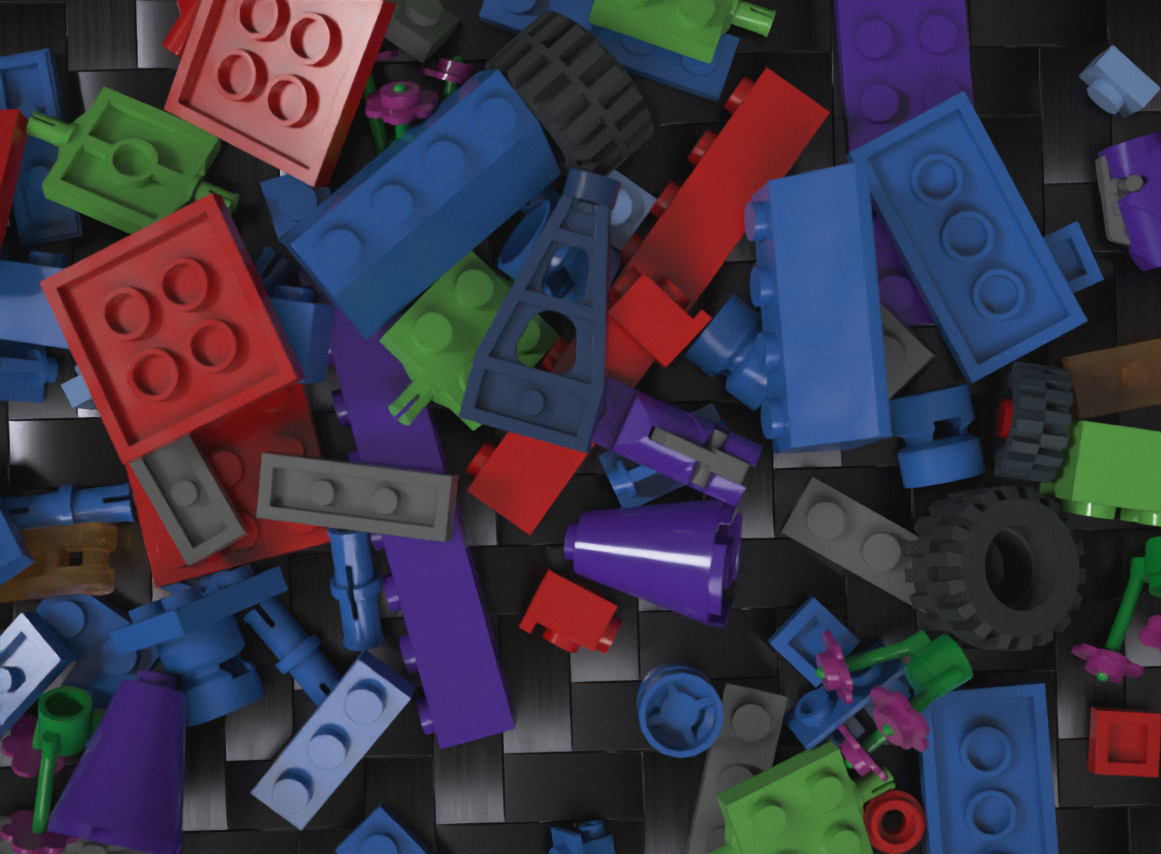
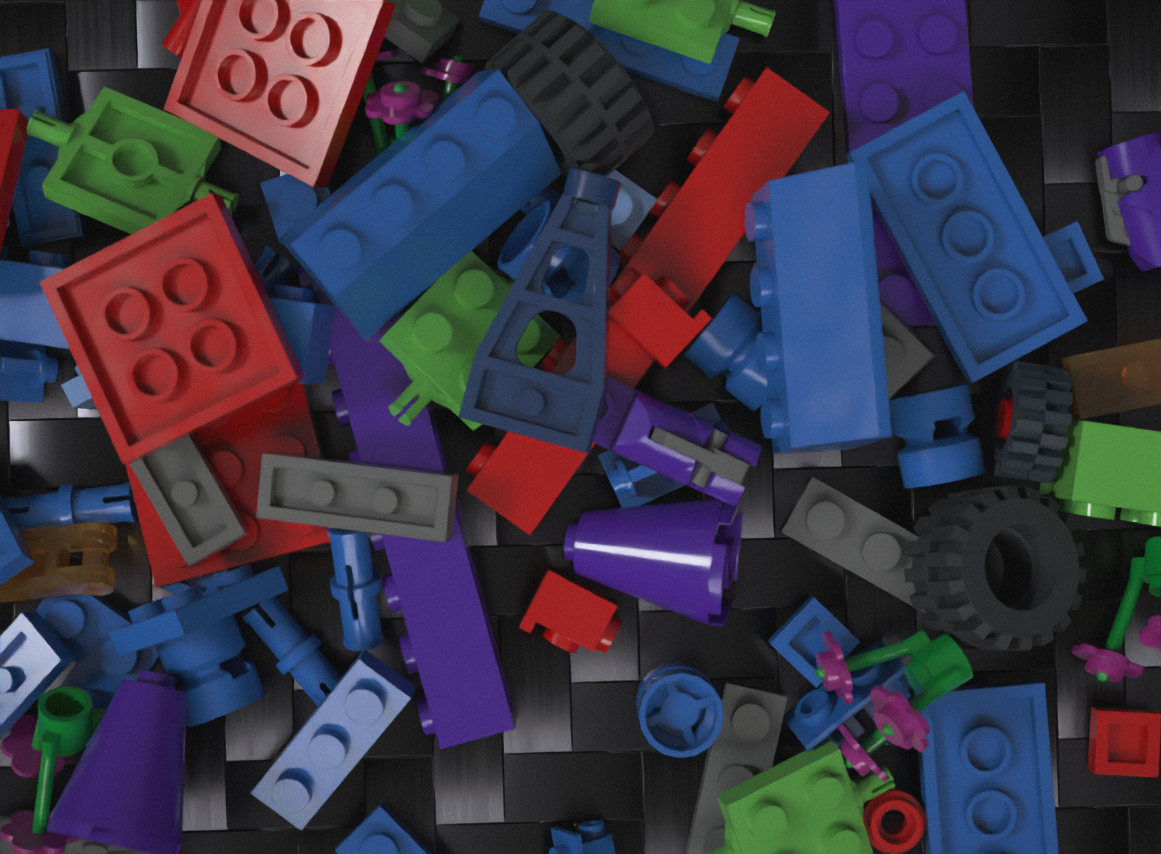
medium blue plate [1079,45,1161,118] -> none

